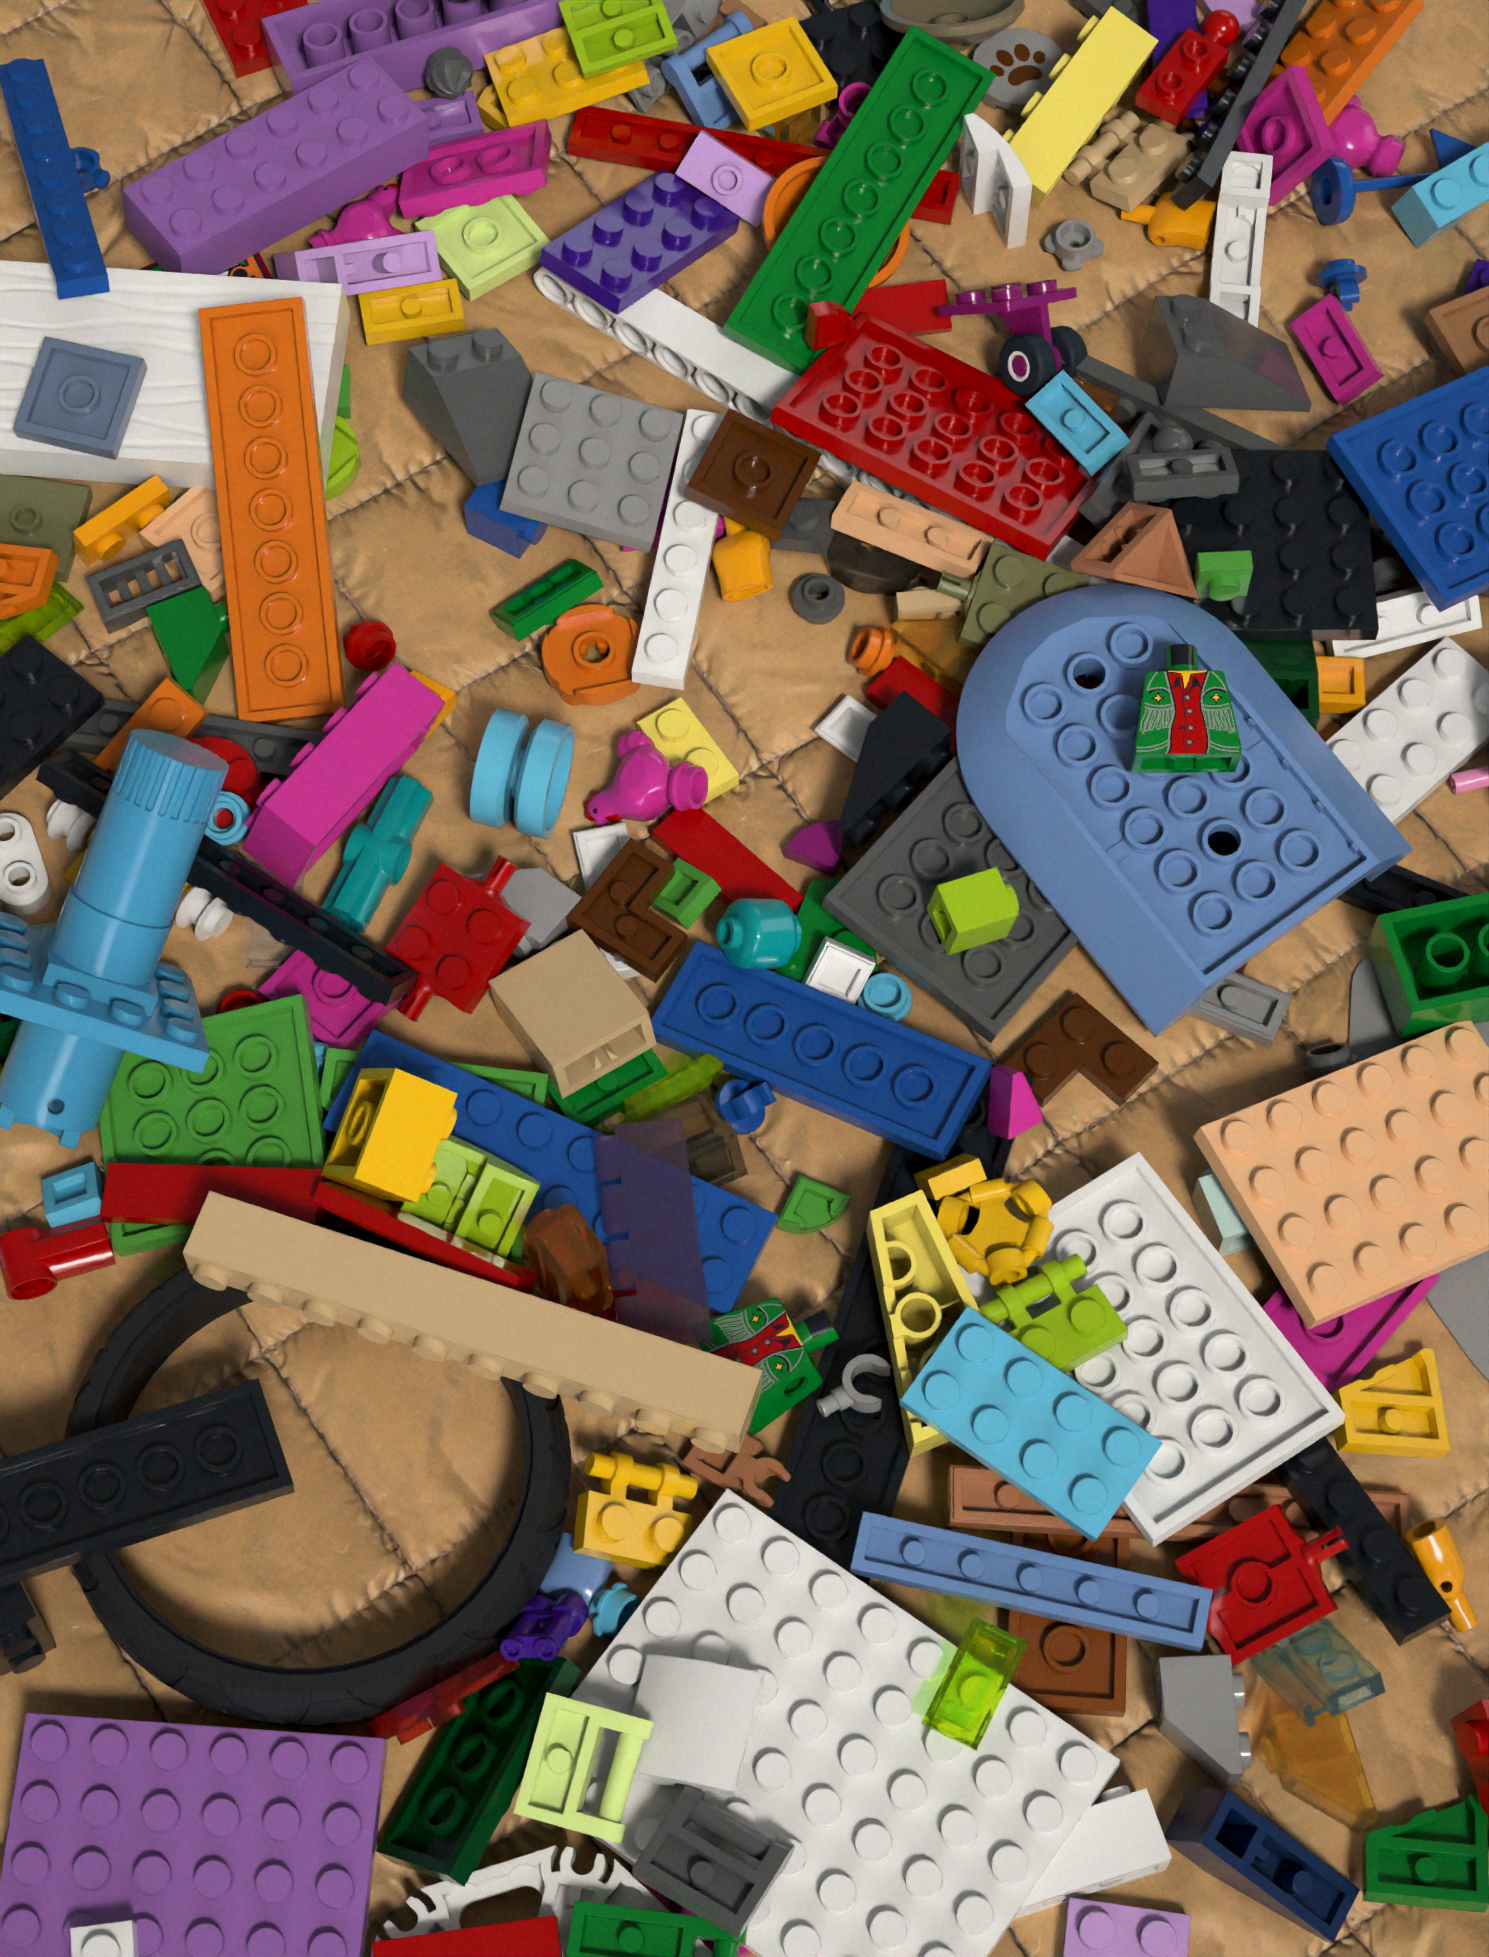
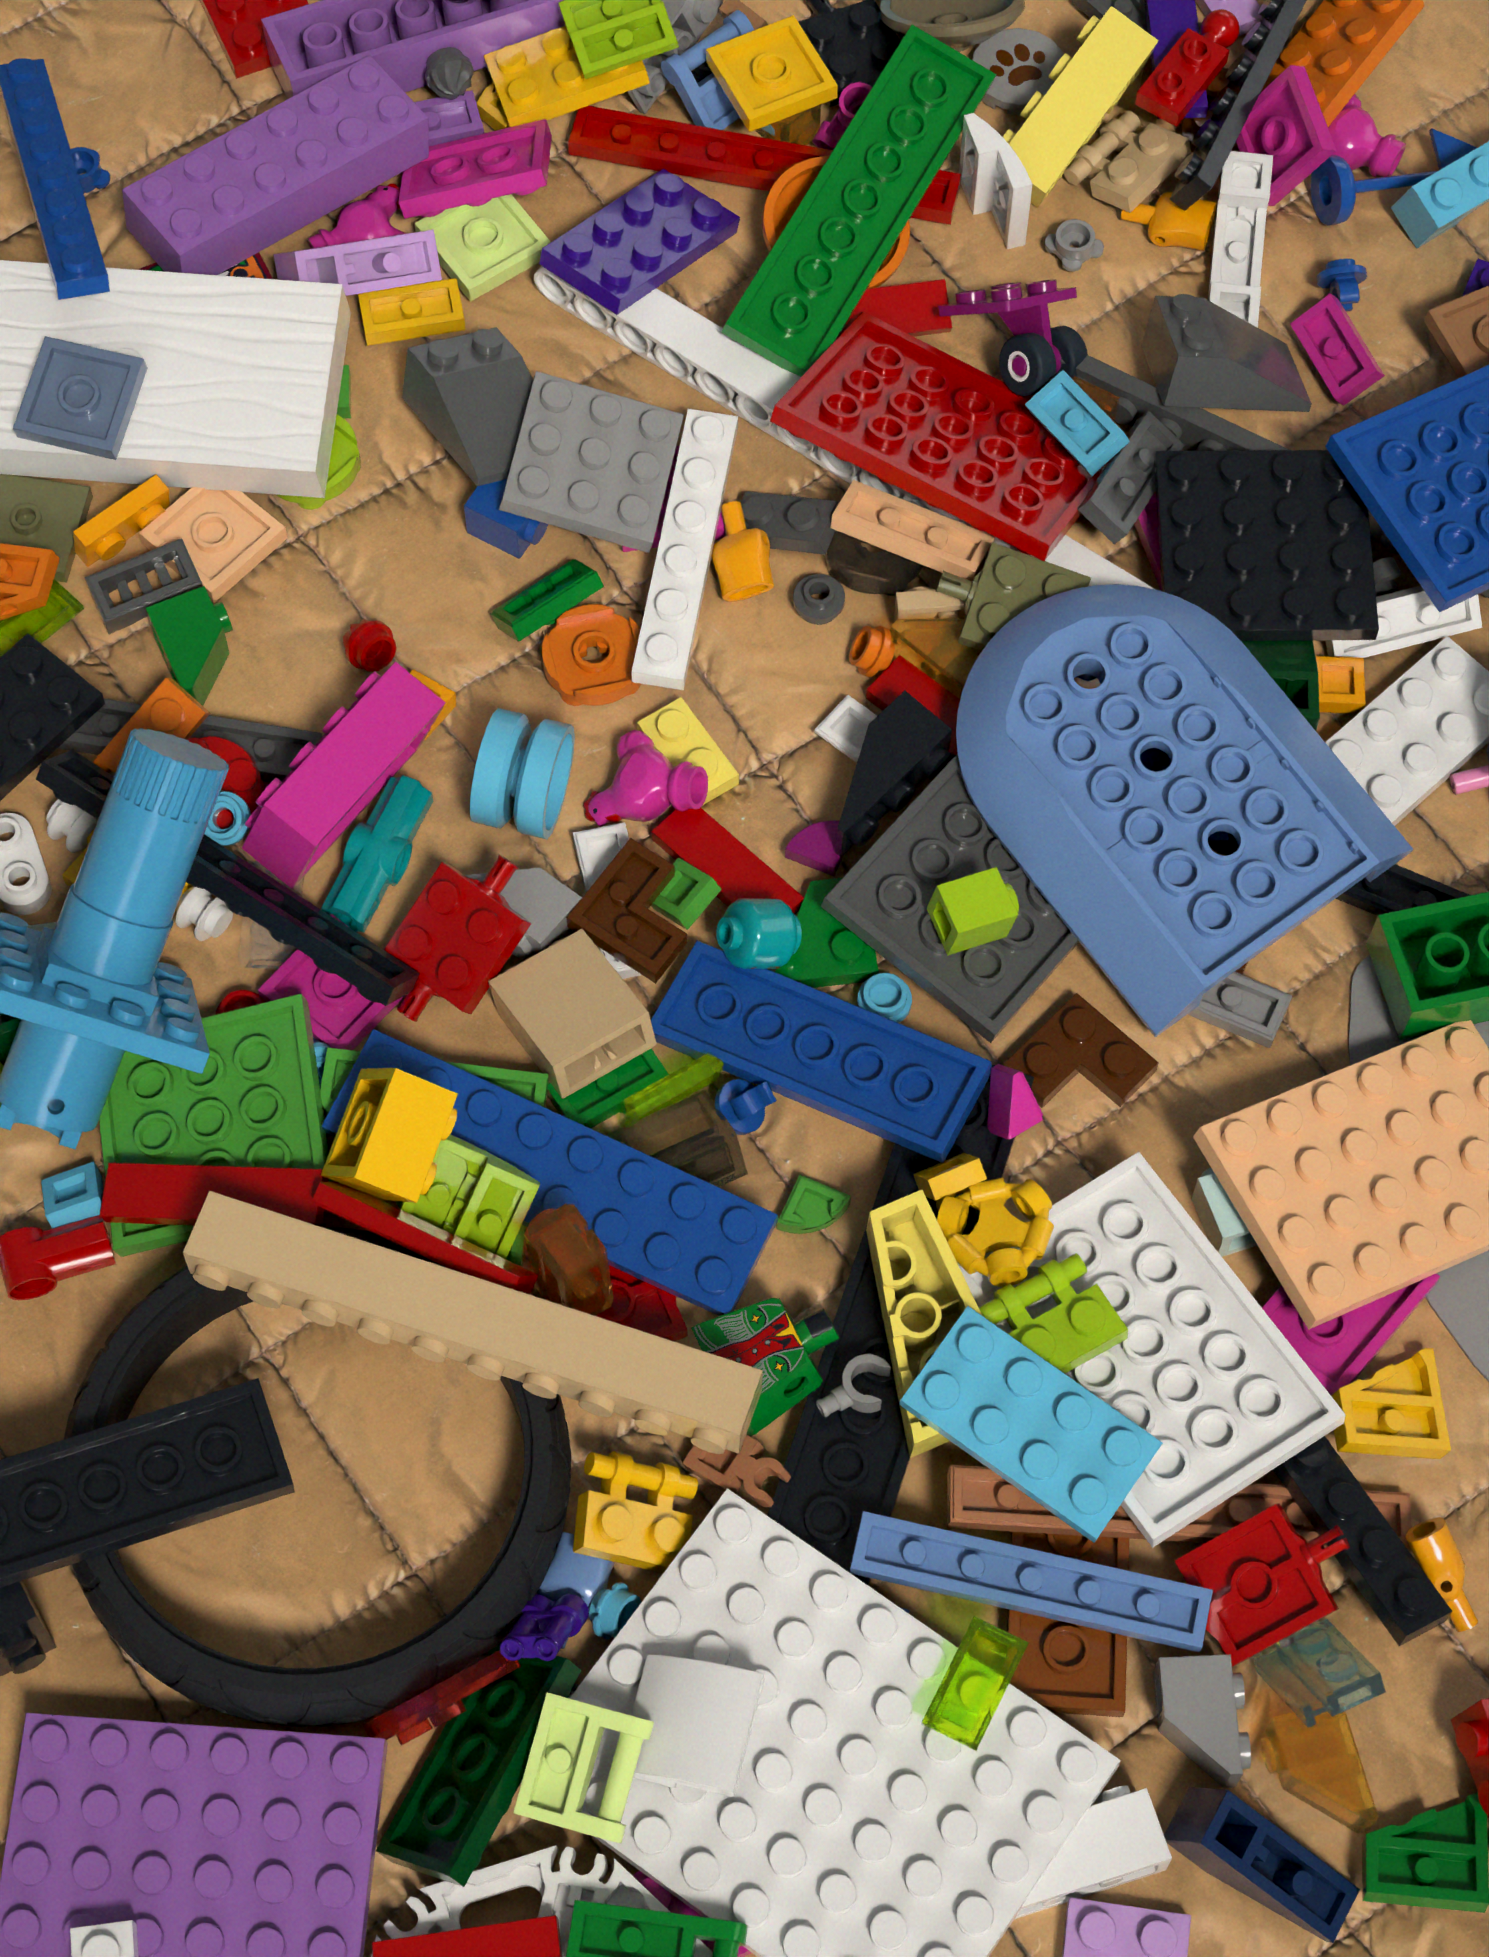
orange plate [198,296,347,724] -> none
clear purple windscreen [593,1118,713,1345] -> none
dark grey plate [632,1785,795,1940] -> none
lavender plate [675,130,777,228] -> none
reddish brown plate [684,408,822,542] -> none
white tile [801,936,876,1005] -> none
red tile [805,301,859,351] -> none
nougat slope [1070,502,1200,599] -> none
dark grey plate [1125,425,1239,502] -> none
torso [1130,644,1242,773] -> none
bright green plate [1193,550,1253,601] -> none
dark grey plate [1303,1043,1358,1079] -> none

